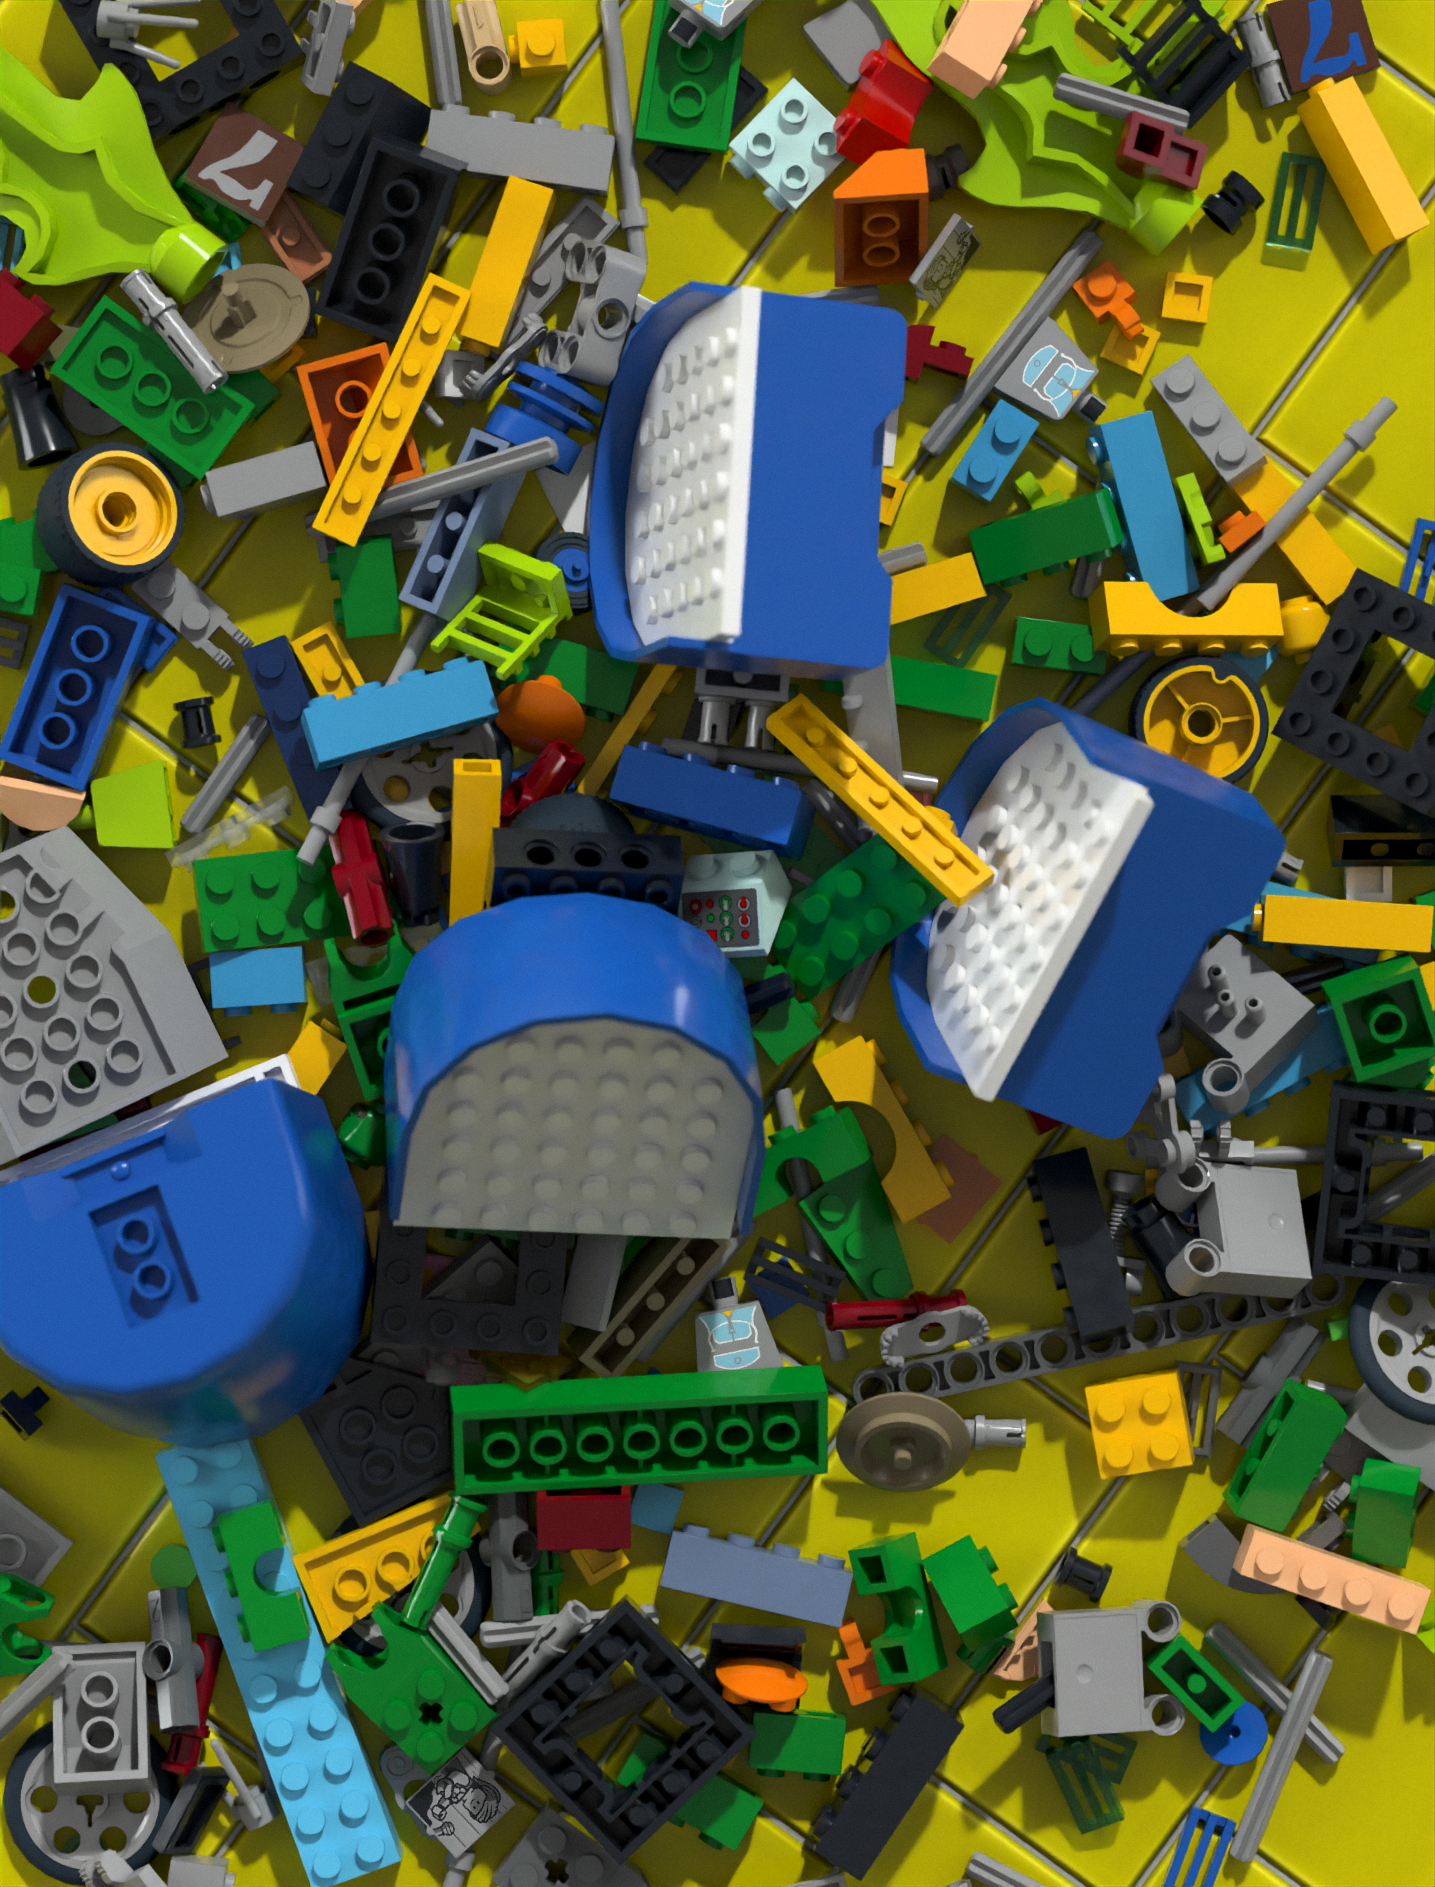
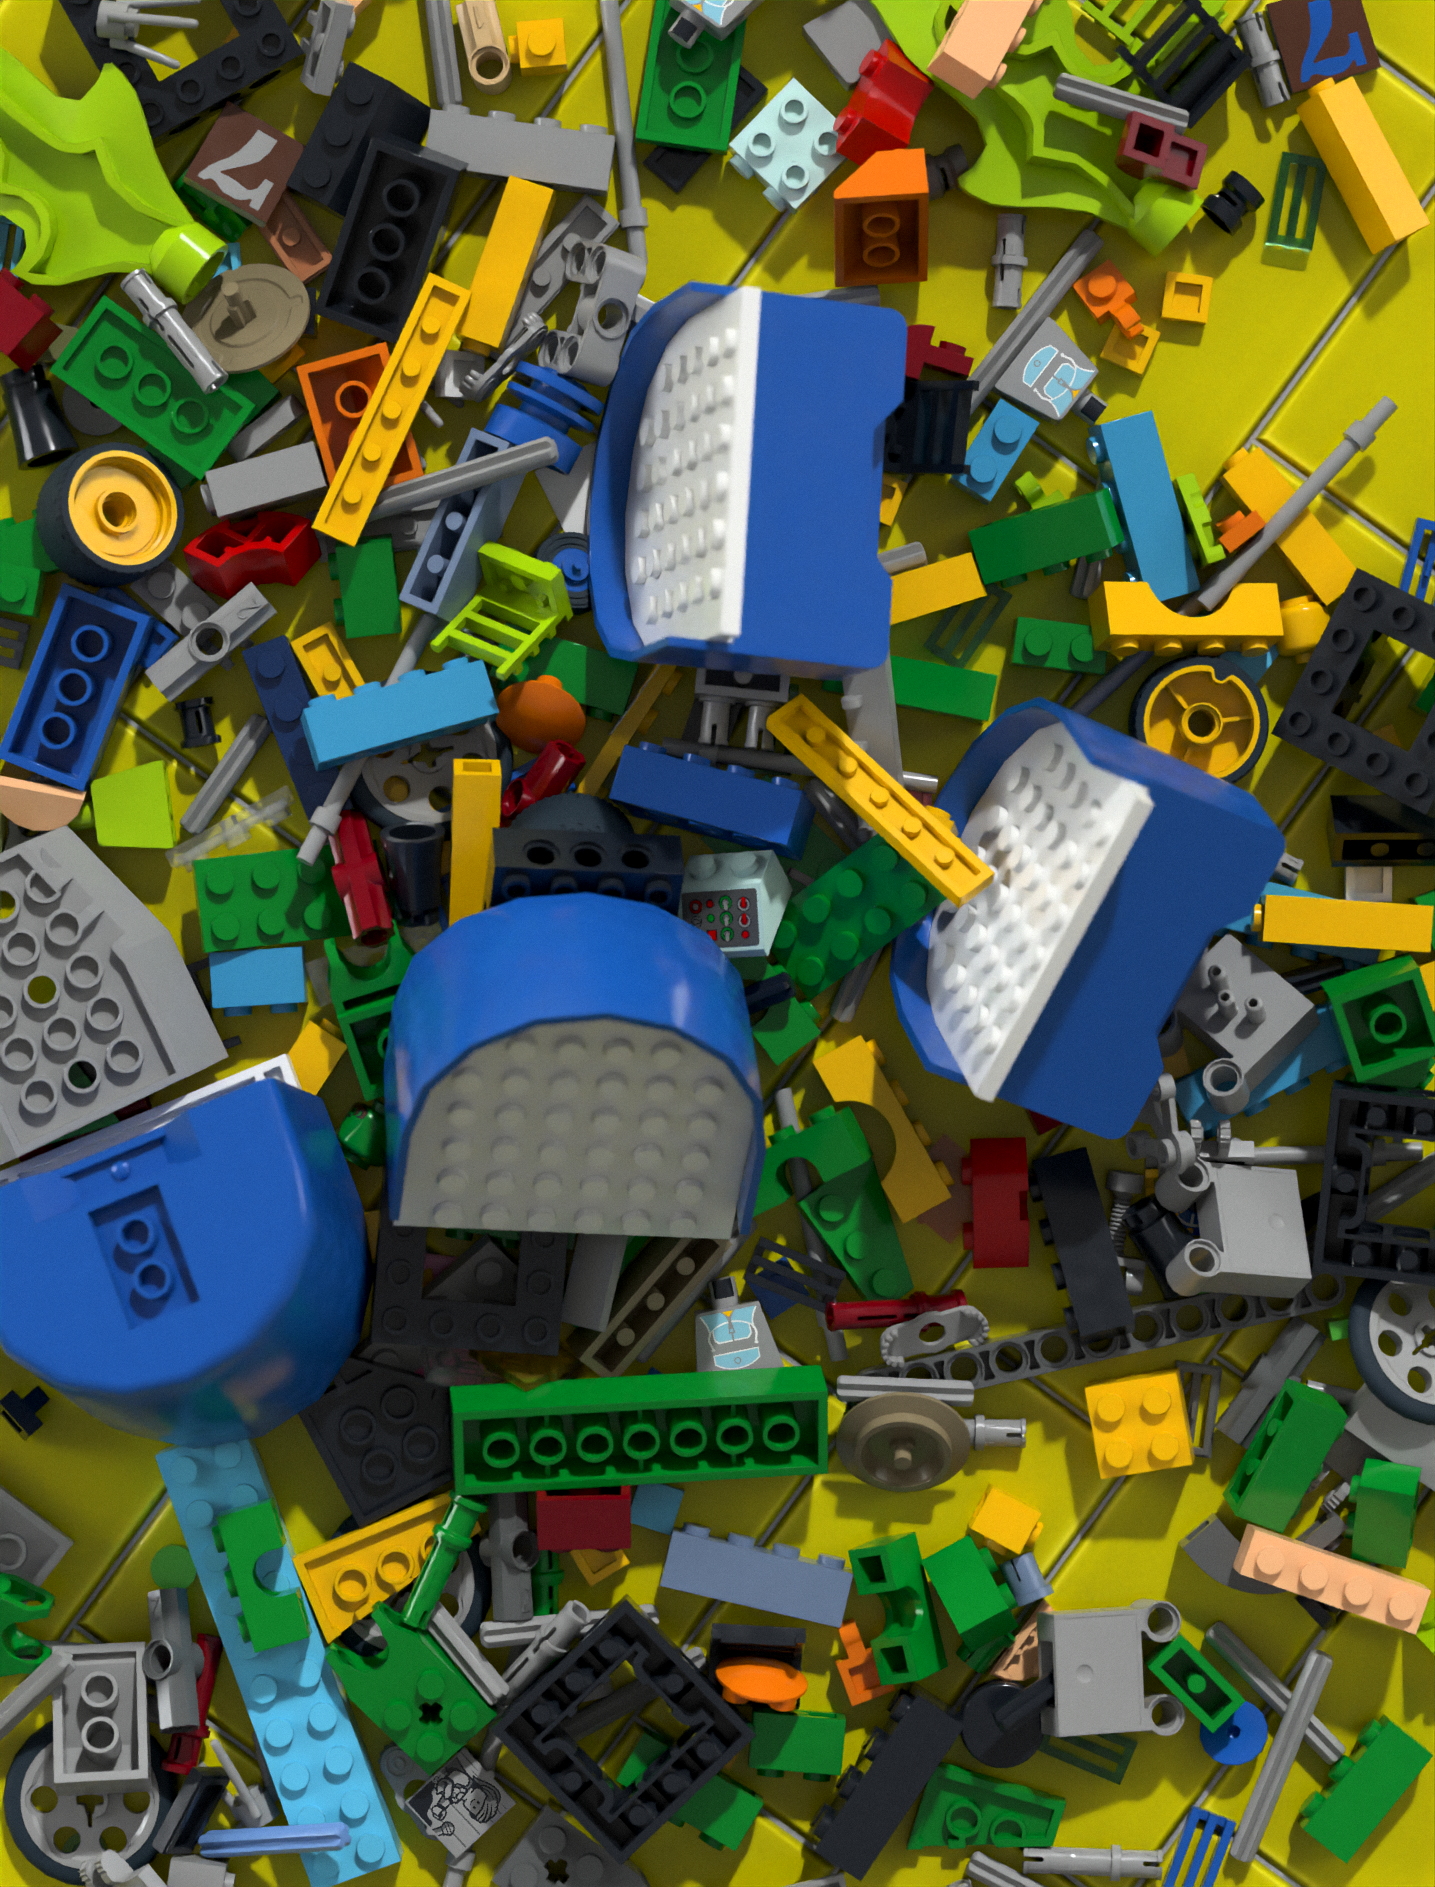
piece [908,213,982,310] -> none
clear green tile [1045,1735,1125,1835] -> none
black bush [1053,1546,1113,1603] -> none
light grey plate [1150,354,1268,489] -> none
none -> light grey piece [145,582,278,703]
none -> red brick [182,511,322,601]
none -> medium blue axle [198,1822,351,1858]
none -> light grey beam [226,394,307,463]
none -> light grey sticker [608,664,661,735]
none -> light grey axle [836,1375,974,1407]
none -> black plate [883,380,980,476]
none -> green wing [906,1762,1066,1850]
none -> black head [959,1678,1044,1768]
none -> red brick [961,1137,1029,1269]
none -> yellow brick [968,1483,1044,1556]
none -> light grey pin [991,213,1028,310]
none -> sand blue bush [999,1551,1054,1608]
none -> light grey pin [1022,1844,1163,1881]
none -> green brick [1298,1714,1433,1864]

